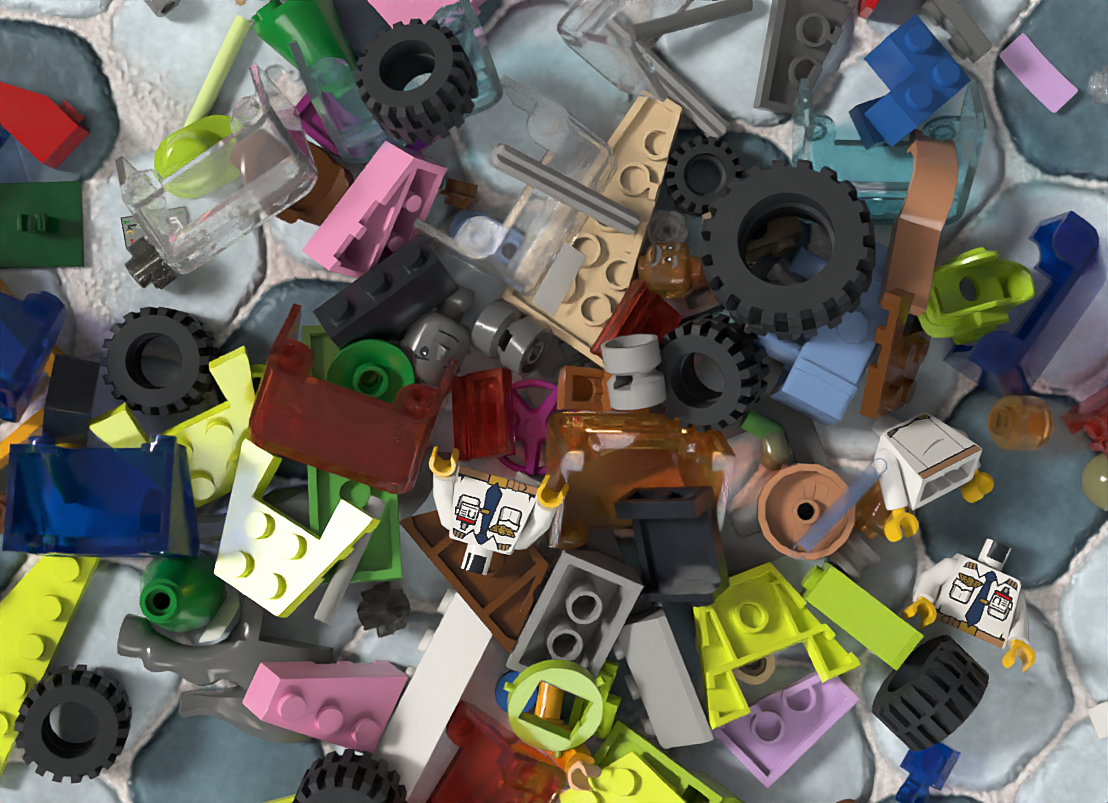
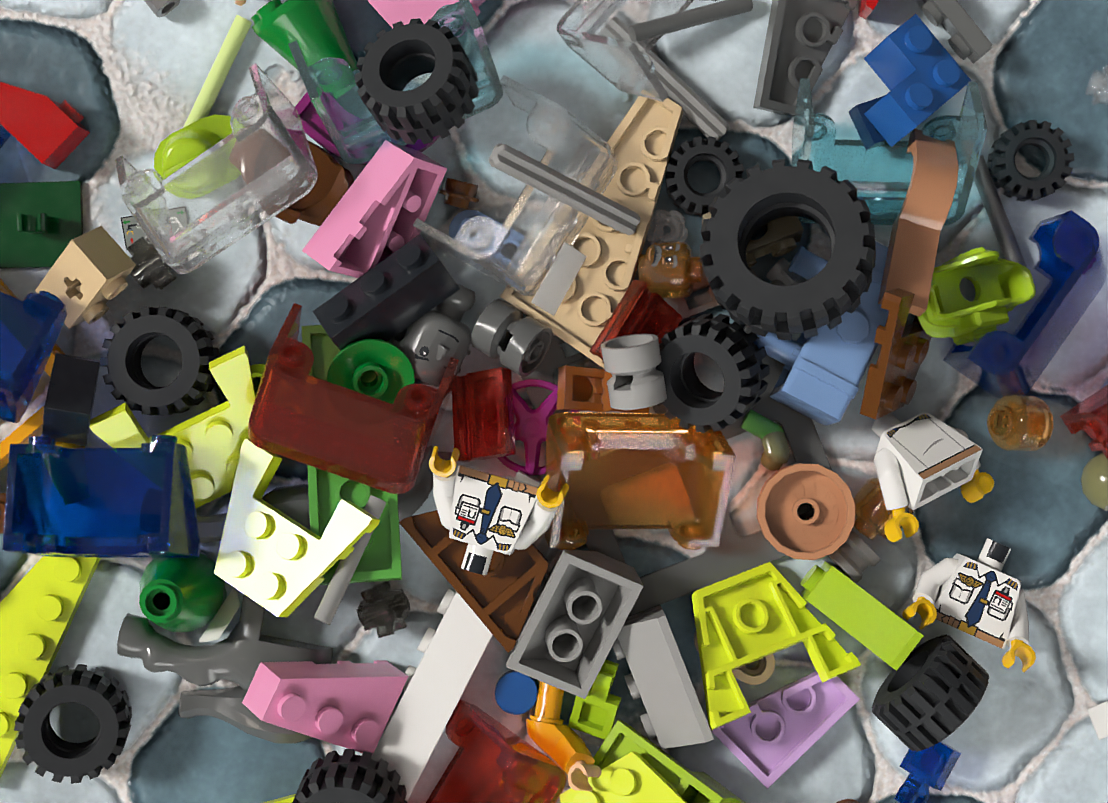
lime piece [503,659,606,758] -> none
black panel [614,486,730,607] -> none
medium blue piece [792,458,887,559] -> none
lavender sticker [999,33,1078,113] -> none
none -> tan brick [35,226,136,329]
none -> flat silver bar [966,155,1027,267]
none -> black tyre [987,120,1074,202]

